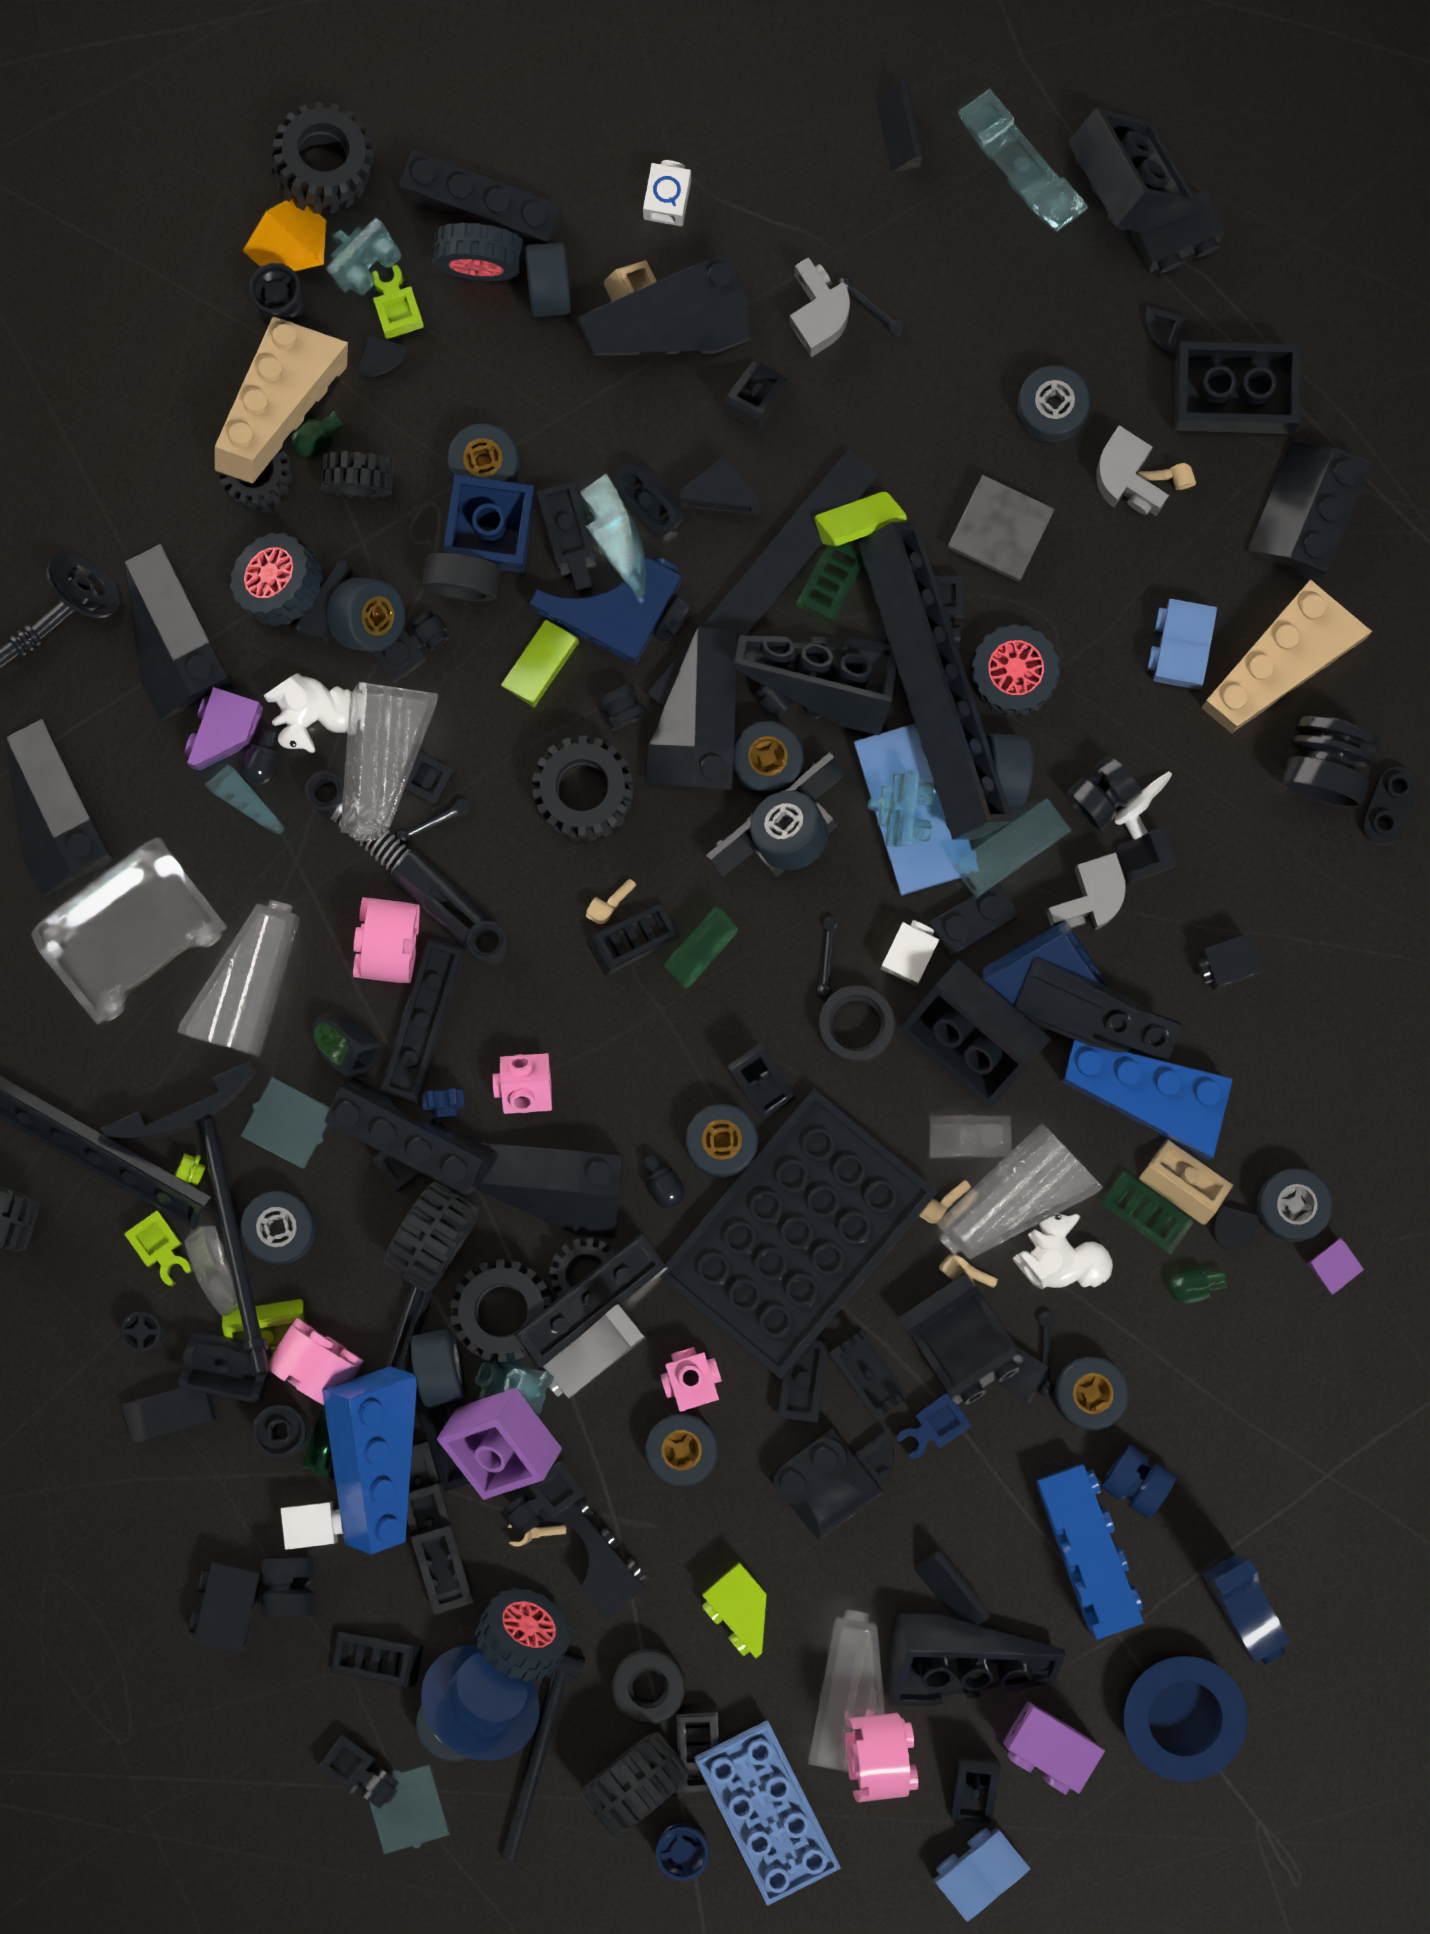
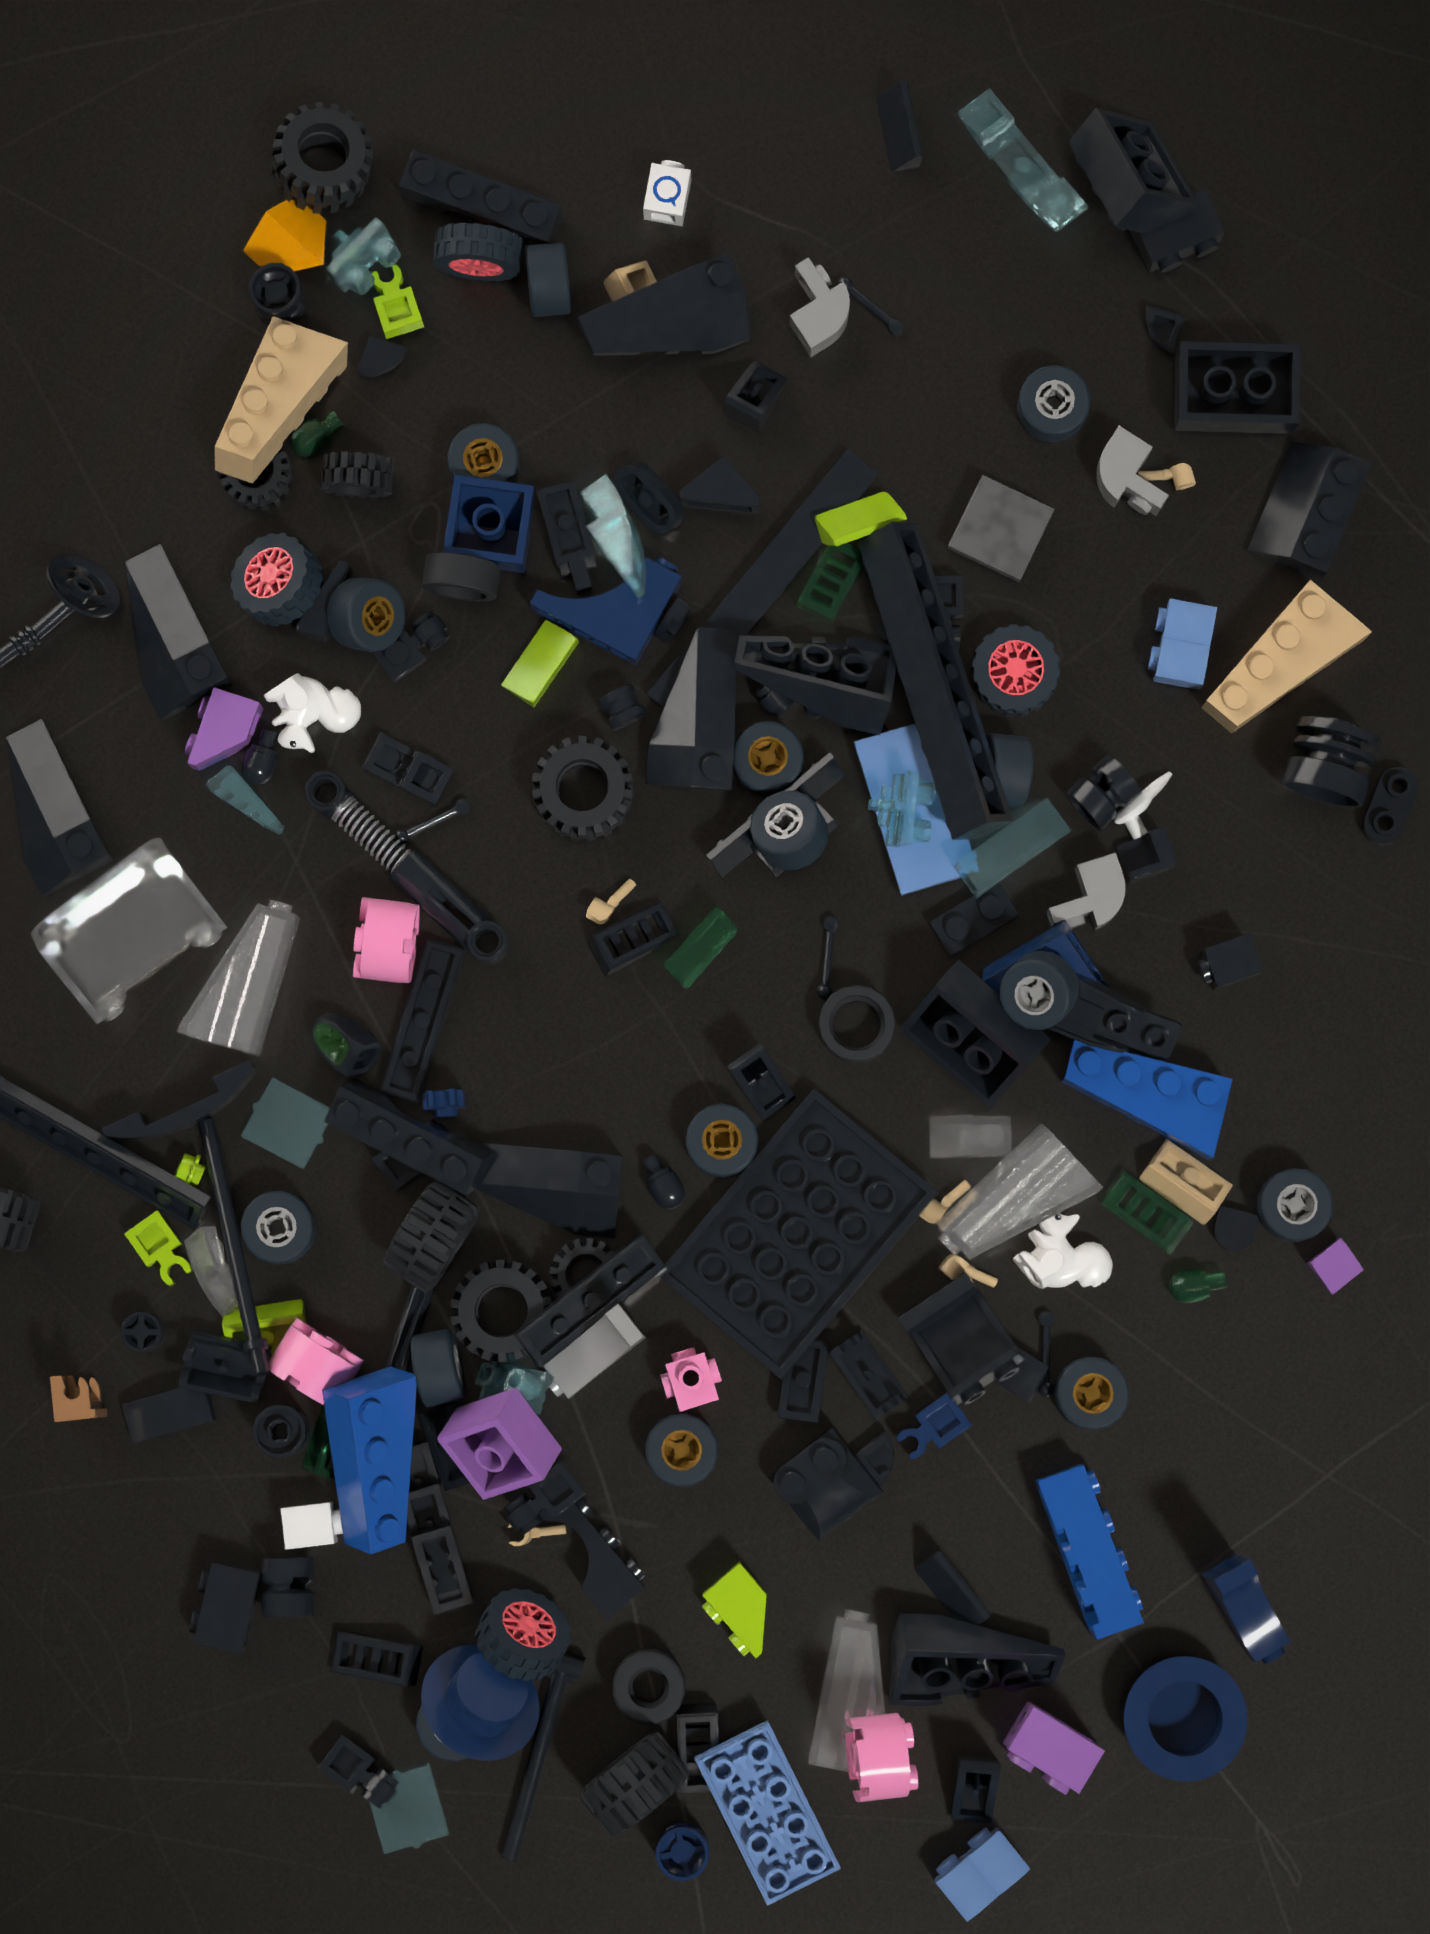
clear slope [341,682,438,841] -> none
bright pink brick [493,1053,552,1114] -> none
white brick [880,920,939,987] -> none
dark blue wheel [1100,1444,1177,1520] -> none
none -> medium nougat hinge [50,1375,107,1422]
none -> black wheel [1000,951,1079,1030]

